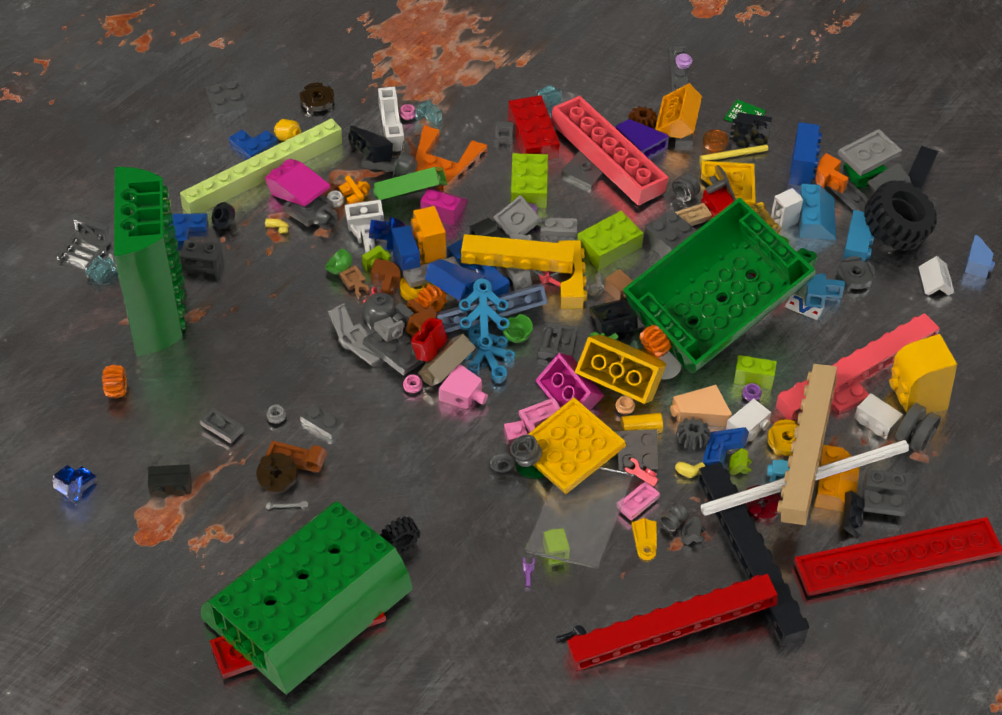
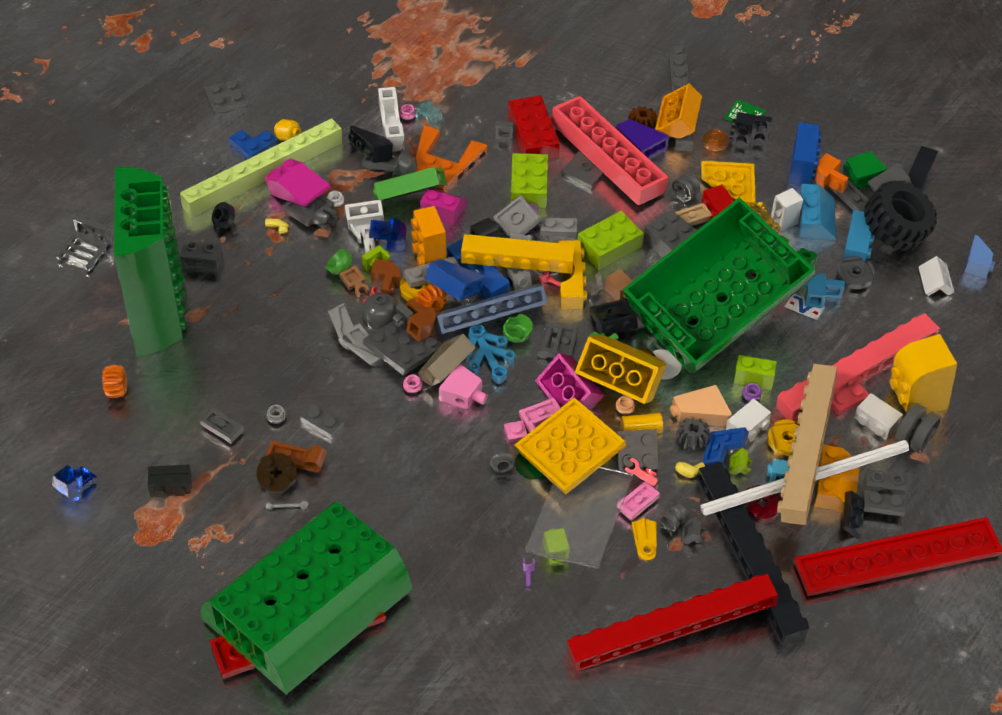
clear light blue bracket [84,255,118,284] -> none
blue plate [171,213,208,246] -> none
dark brown plate [300,82,334,113] -> none
light orange hips [338,175,370,204] -> none
light grey bracket [374,317,405,342] -> none
black tyre [380,516,421,553] -> none
blue slope [392,225,420,270] -> none
red brick [411,318,447,362] -> none
dark azure plant [459,279,509,352] -> none
dark grey wheel [510,435,542,467] -> none
clear light blue bracket [536,85,562,108] -> none
black hand [556,625,587,642] -> none
orange gear [640,325,671,358] -> none
lavender plate [675,54,692,69] -> none
light yellow bar [700,144,768,161] -> none
dark grey shield [706,165,736,201] -> none
light grey plate [838,129,902,176] -> none

